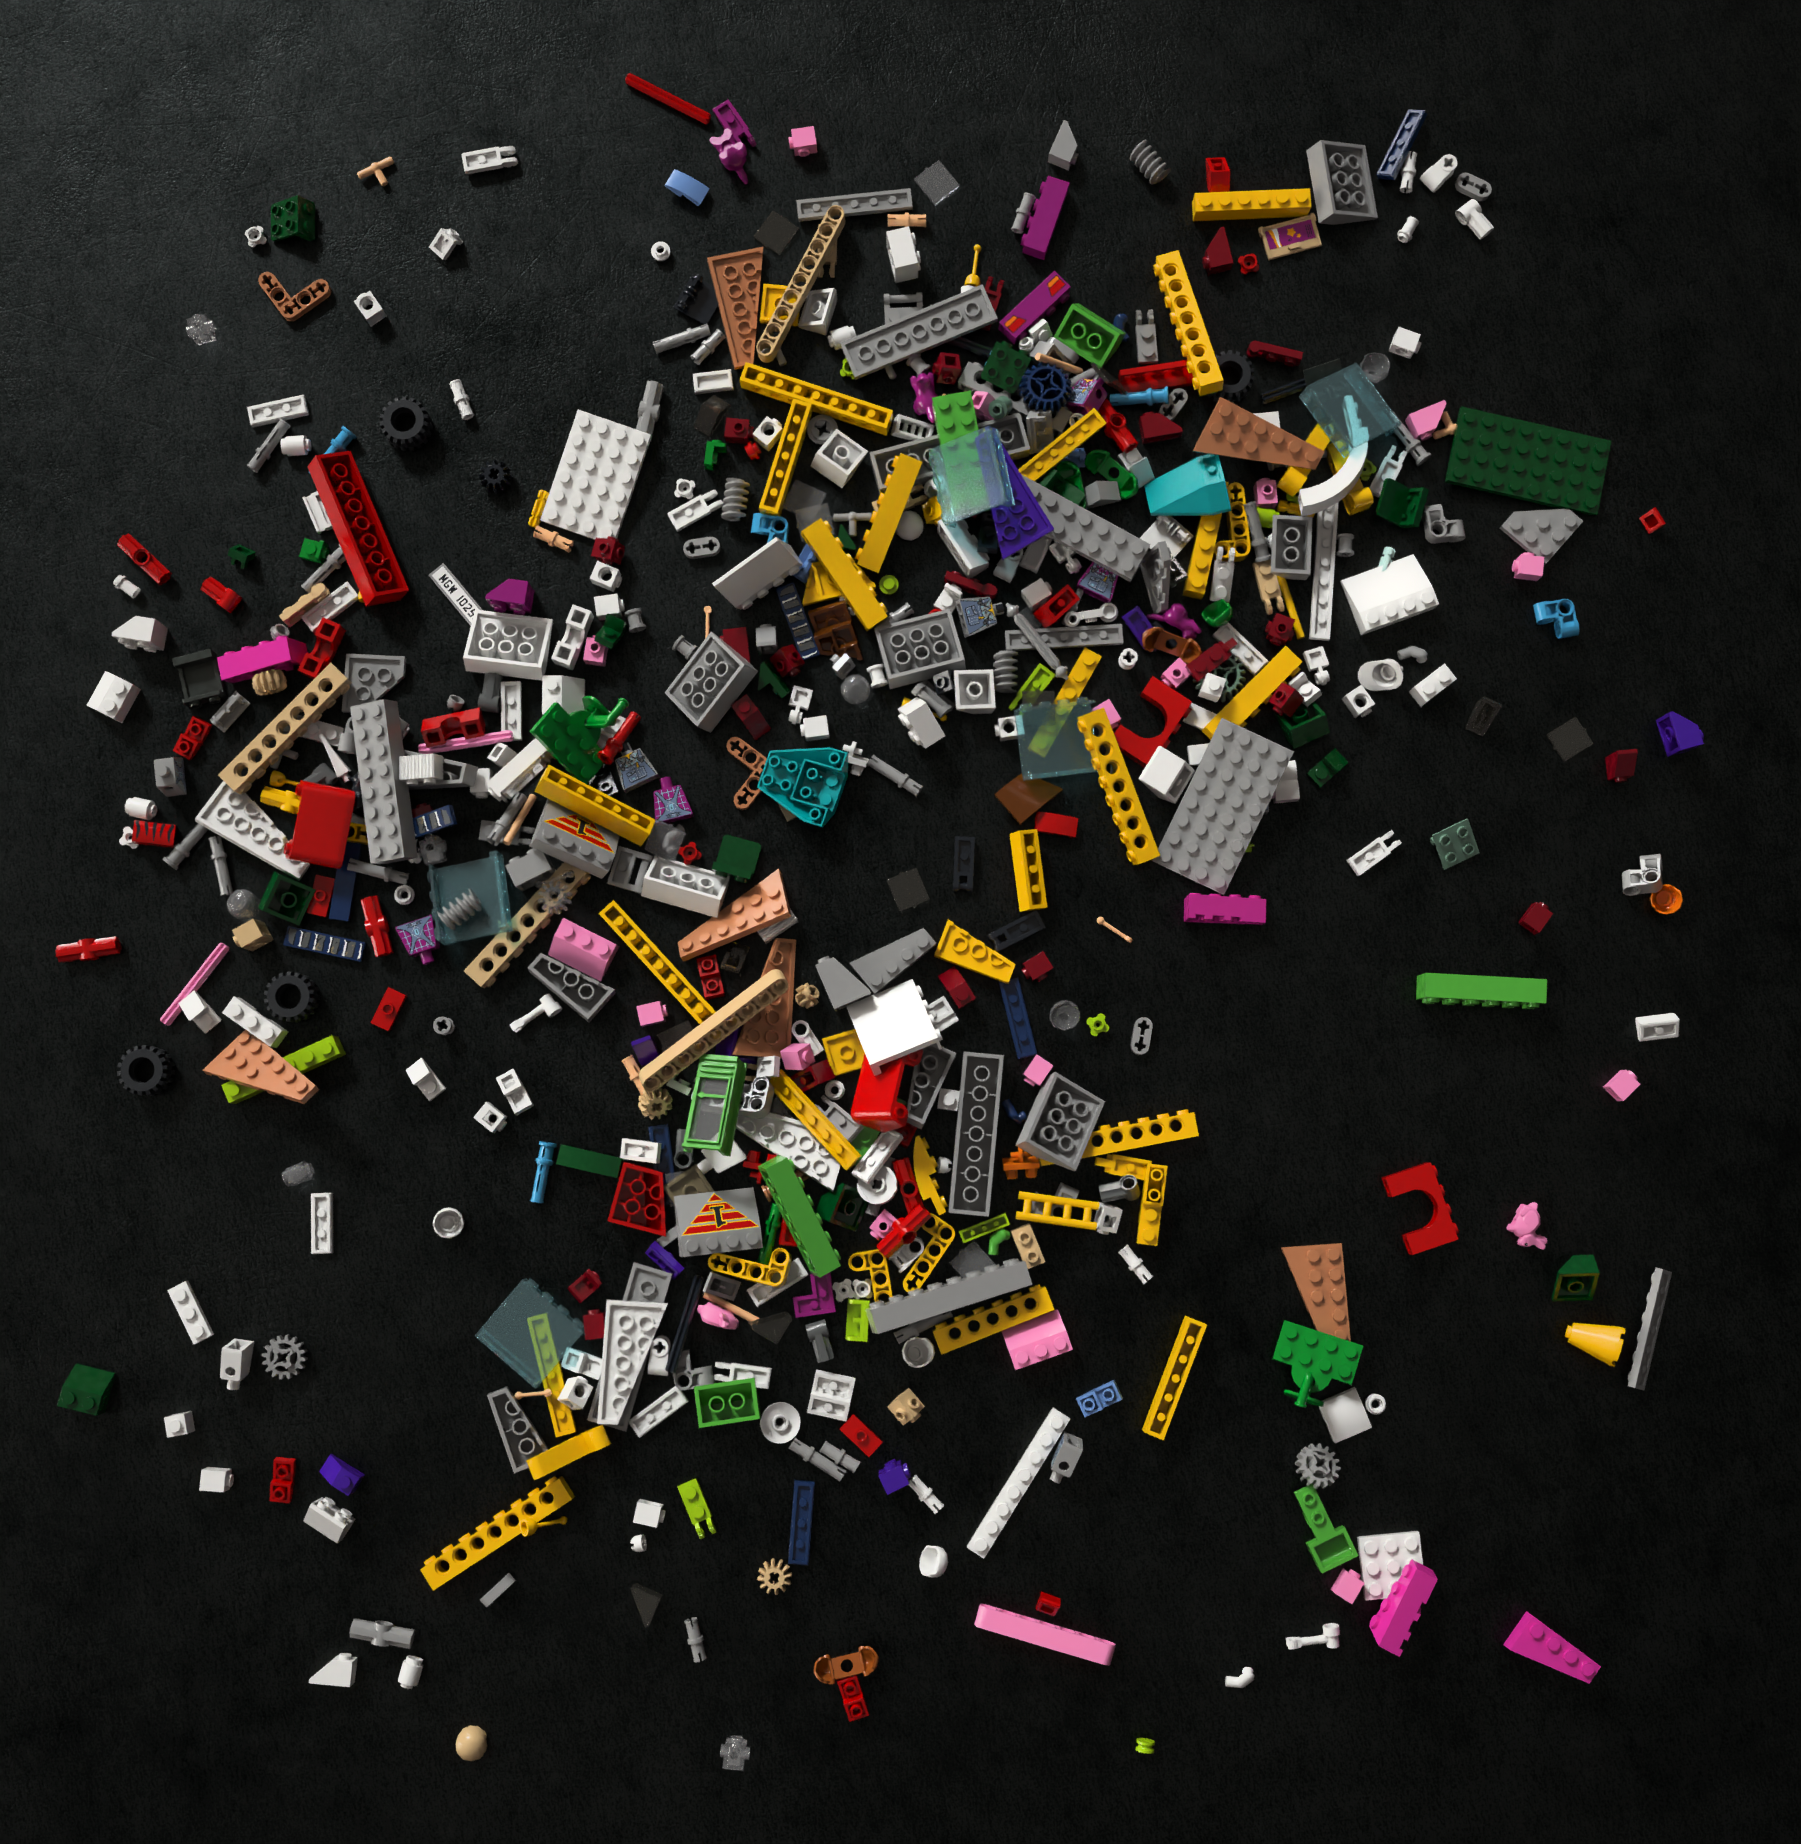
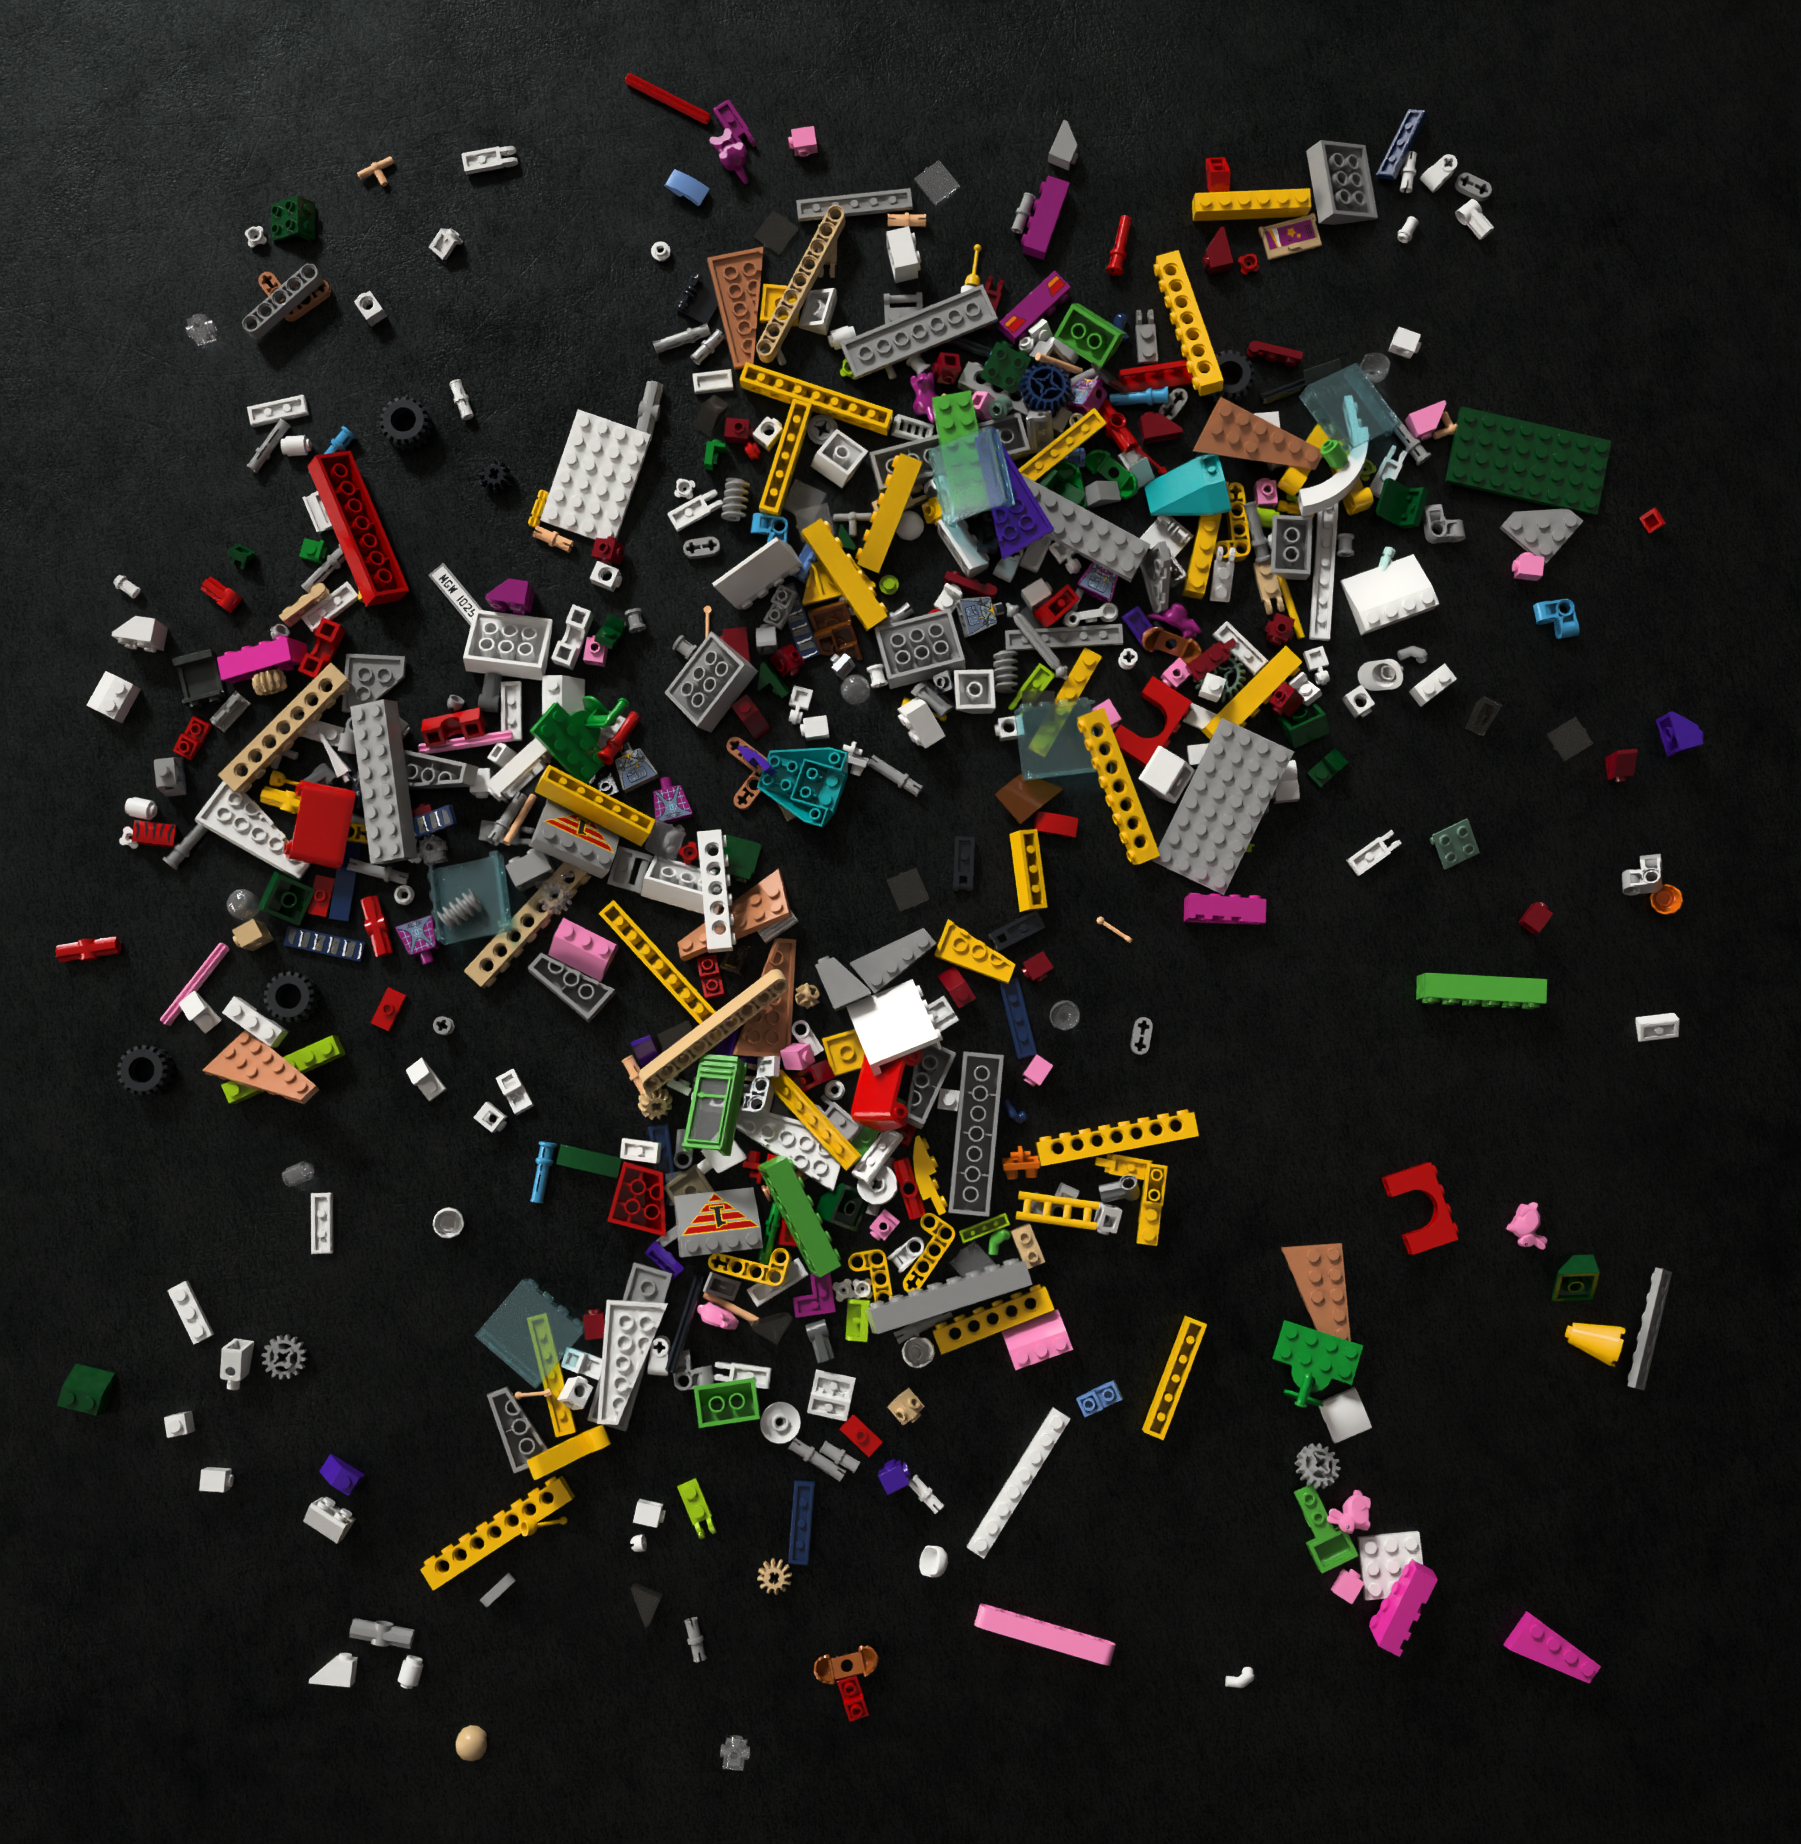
red piece [117,533,172,585] -> none
light grey pin [208,836,234,896] -> none
red slope [270,1457,296,1503] -> none
white brick [399,753,443,786] -> none
white brick [510,993,562,1032] -> none
dark red bracket [567,1269,602,1304] -> none
white brick [594,594,625,621] -> none
white tile [629,1386,689,1438] -> none
bright pink brick [636,1001,668,1027] -> none
red piece [876,1203,931,1258] -> none
white hinge [937,1157,952,1173] -> none
light grey slope [1015,1072,1105,1171] -> none
red slope [1036,1591,1061,1616] -> none
light grey torso [1050,1431,1083,1484] -> none
lime plate [1086,1013,1109,1036] -> none
white pin [1118,1245,1153,1284] -> none
light grey piece [1130,140,1171,185] -> none
lime bush [1136,1738,1155,1754] -> none
green hair [1202,599,1233,627] -> none
white brick [1286,1623,1340,1649] -> none
white plate [1365,1394,1386,1415] -> none
bright pink brick [1603,1070,1640,1101] -> none
none -> light grey beam [242,264,323,339]
none -> white brick [697,829,736,953]
none -> dark purple slope [738,745,777,777]
none -> light grey slope [763,584,797,631]
none -> red pin [1106,215,1132,276]
none -> red hinge [1134,446,1167,475]
none -> bright green brick [1320,440,1348,470]
none -> bright pink animal [1327,1490,1371,1534]

